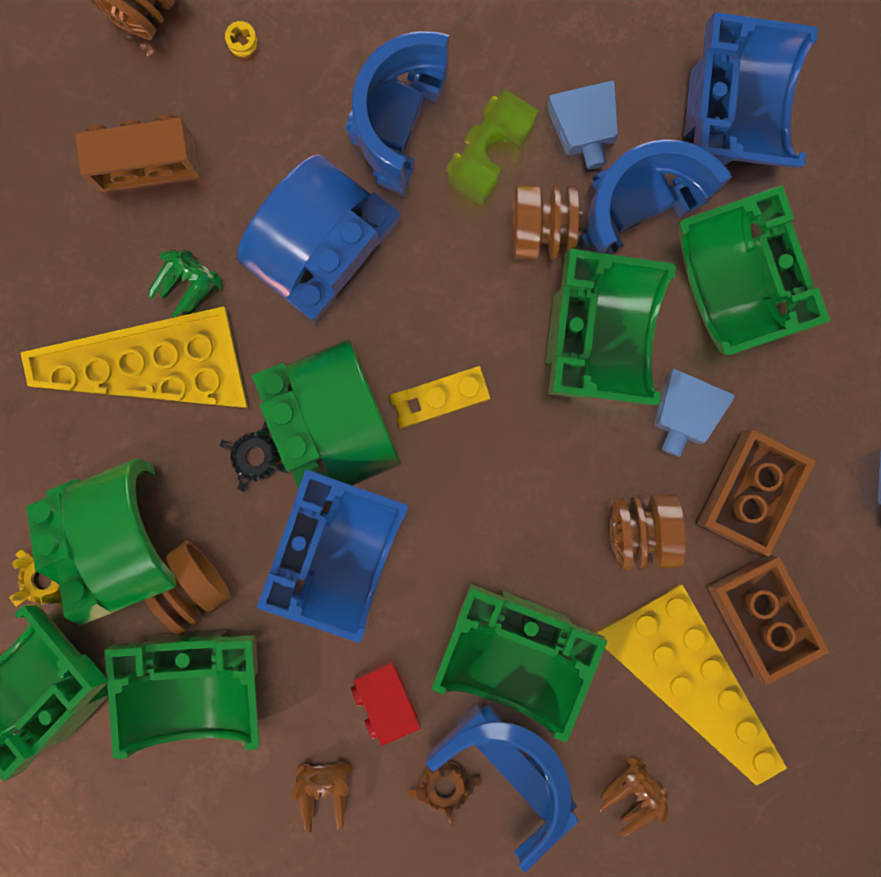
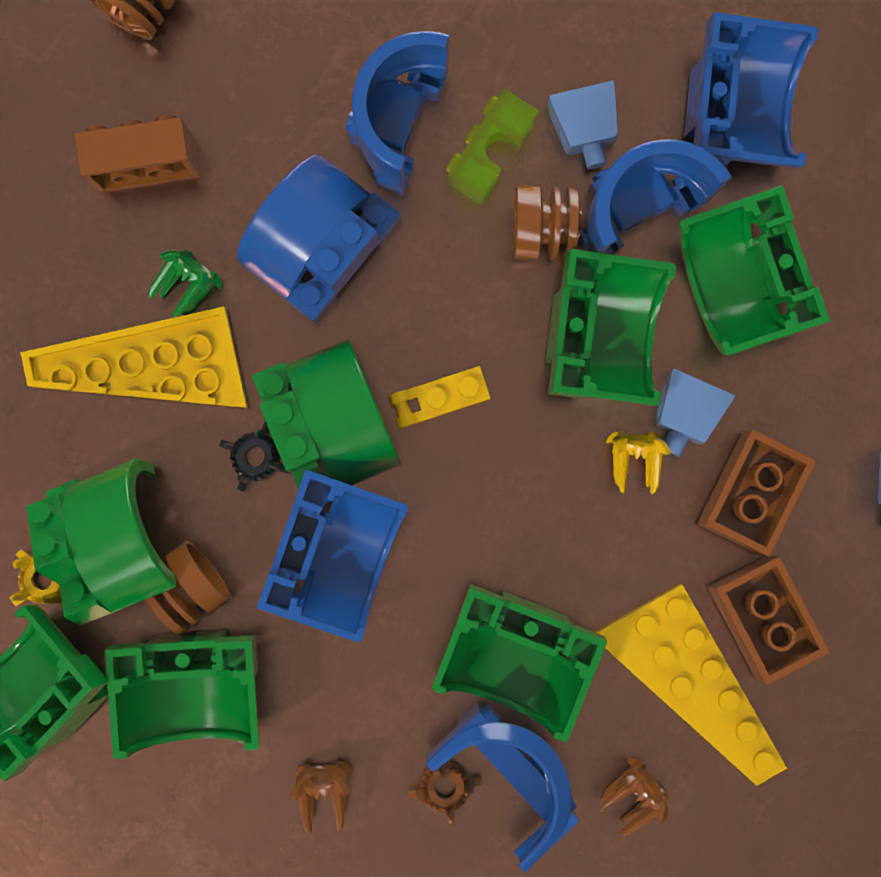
yellow bush [225,21,258,57] -> none
red brick [351,659,421,746] -> none
dark orange wheel [610,494,686,572] -> none
none -> yellow piece [606,431,671,494]

